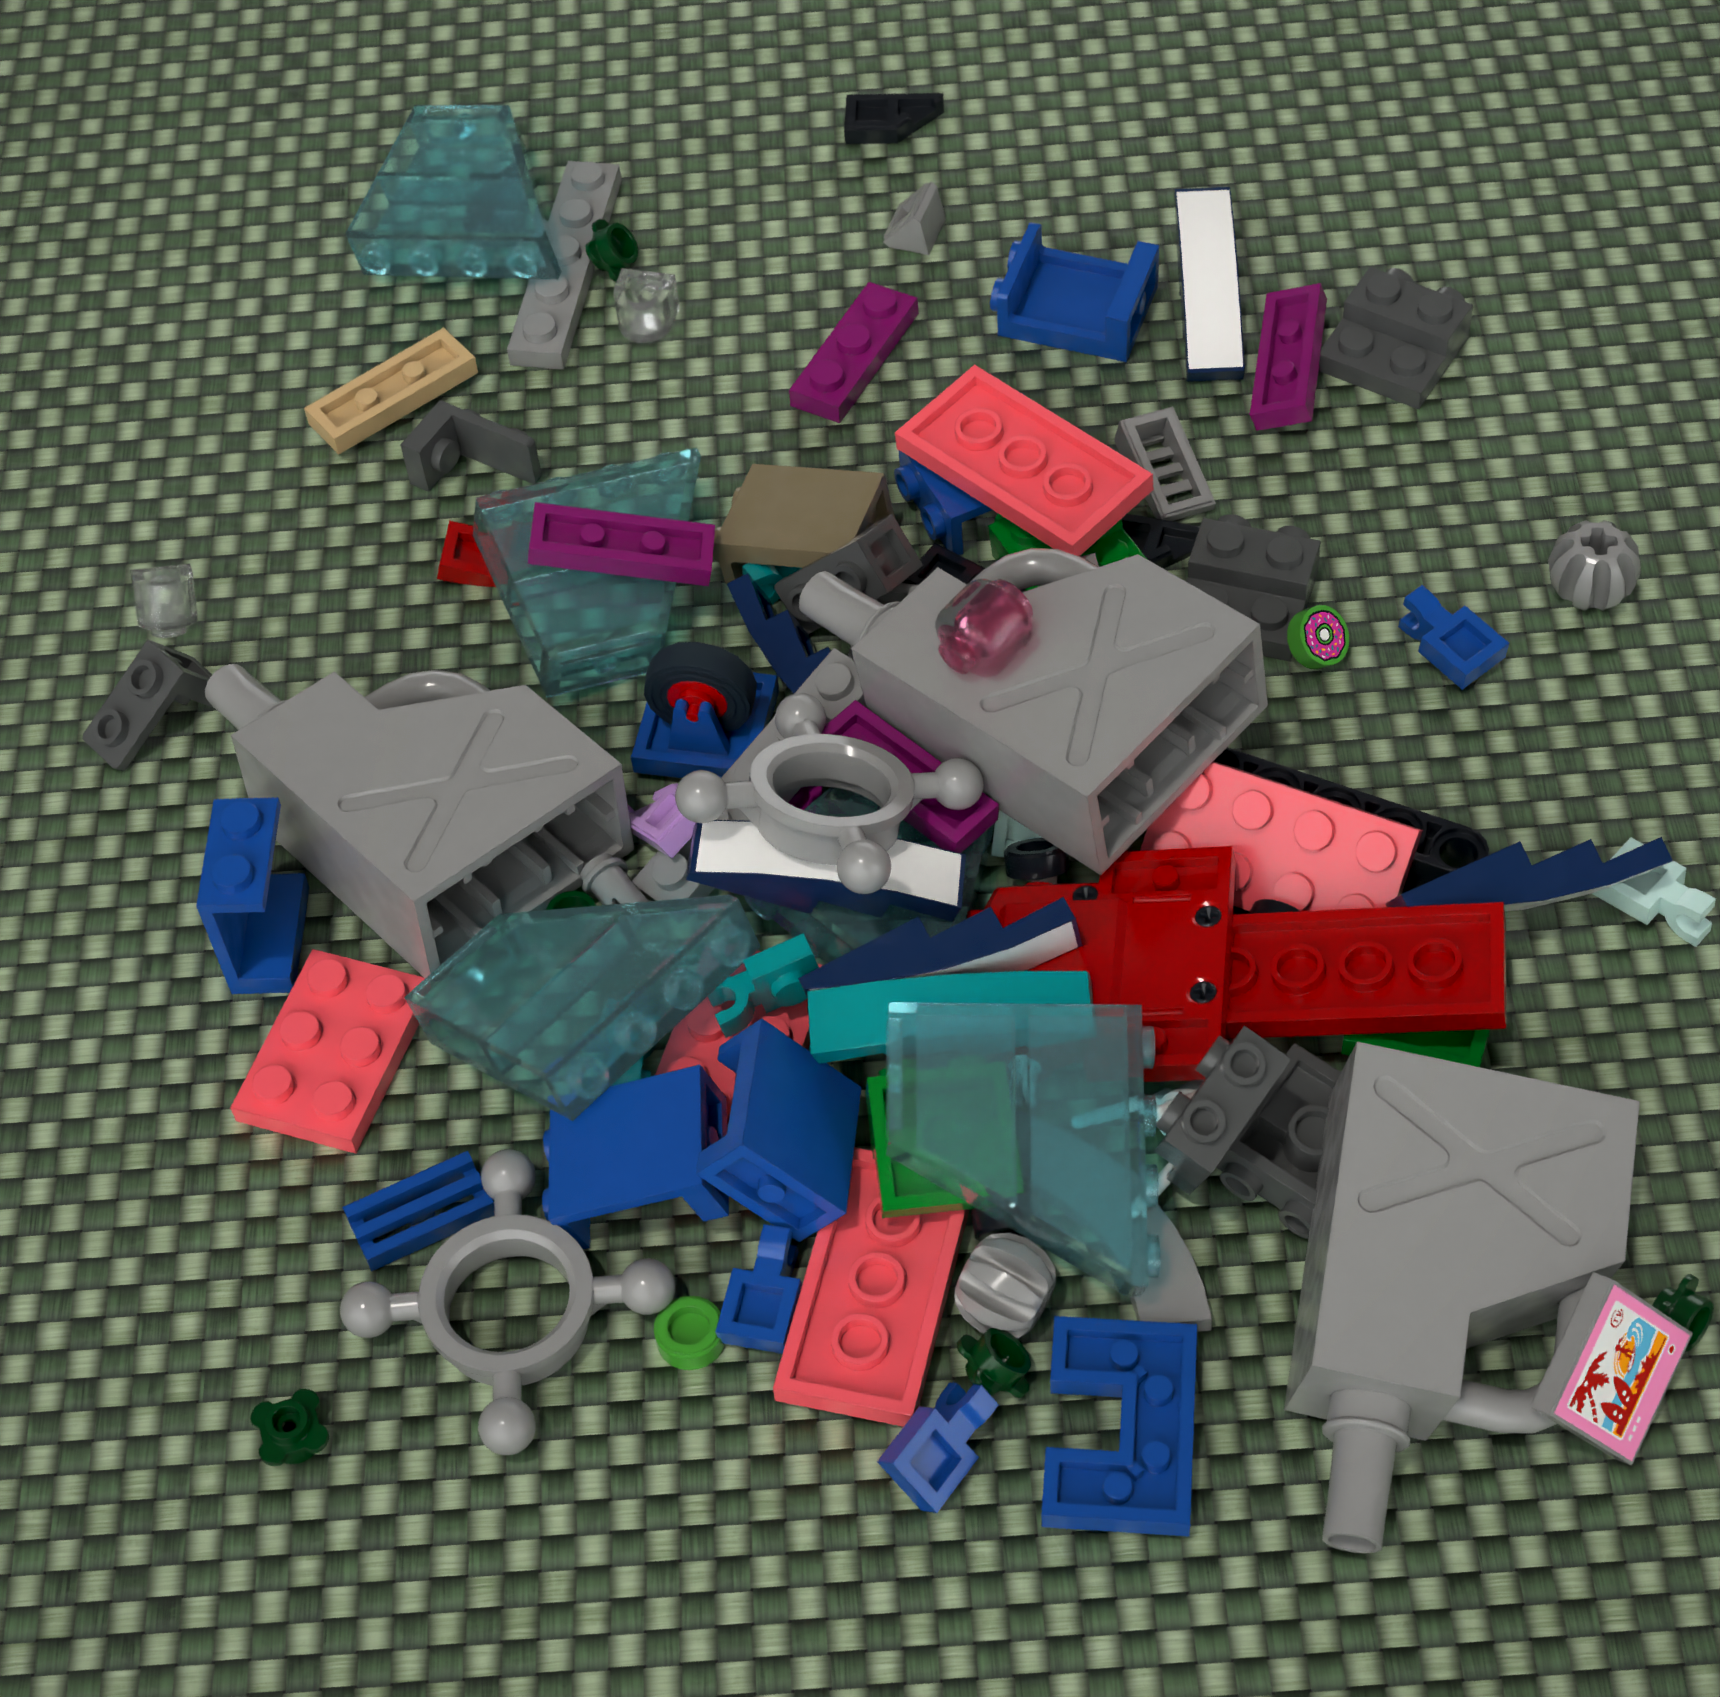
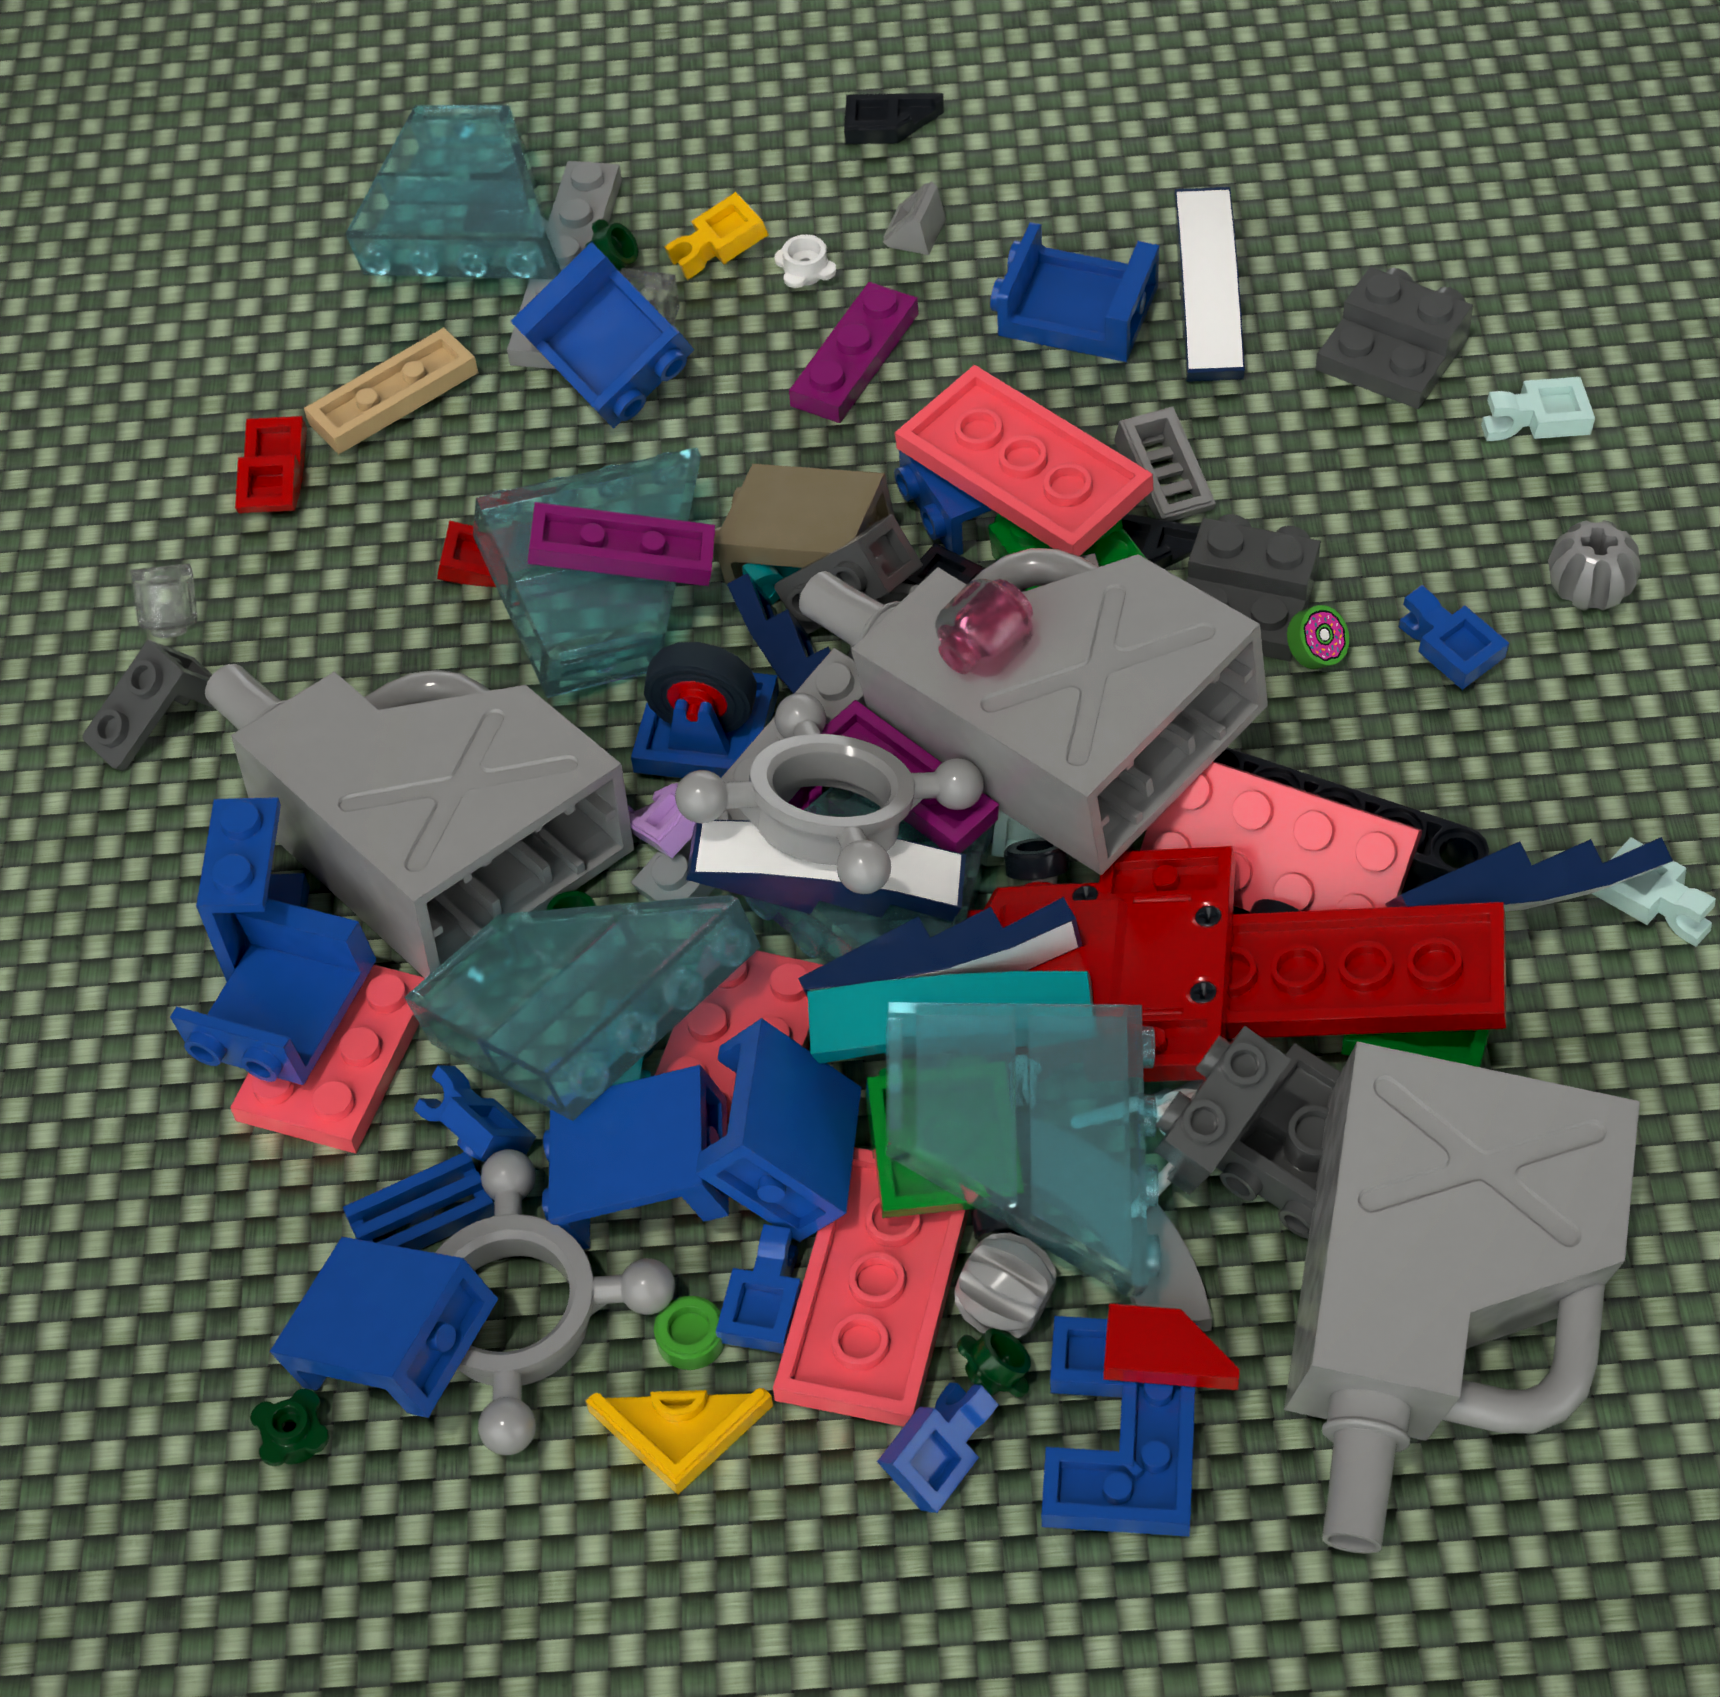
dark grey bracket [400,400,542,492] -> none
light grey pin [580,853,656,935] -> none
teal plate [702,933,819,1038] -> none
magenta plate [1250,283,1327,431] -> none
tile [1530,1272,1693,1466] -> none
dark green plate [1652,1274,1714,1352] -> none
none -> blue panel [170,898,377,1085]
none -> red slope [235,416,307,513]
none -> blue panel [269,1237,498,1418]
none -> blue plate [413,1065,536,1162]
none -> blue panel [510,242,695,429]
none -> yellow tile [585,1388,773,1495]
none -> yellow plate [664,192,768,280]
none -> white plate [775,234,836,288]
none -> red tile [1104,1303,1240,1390]
none -> light aqua plate [1481,377,1595,442]

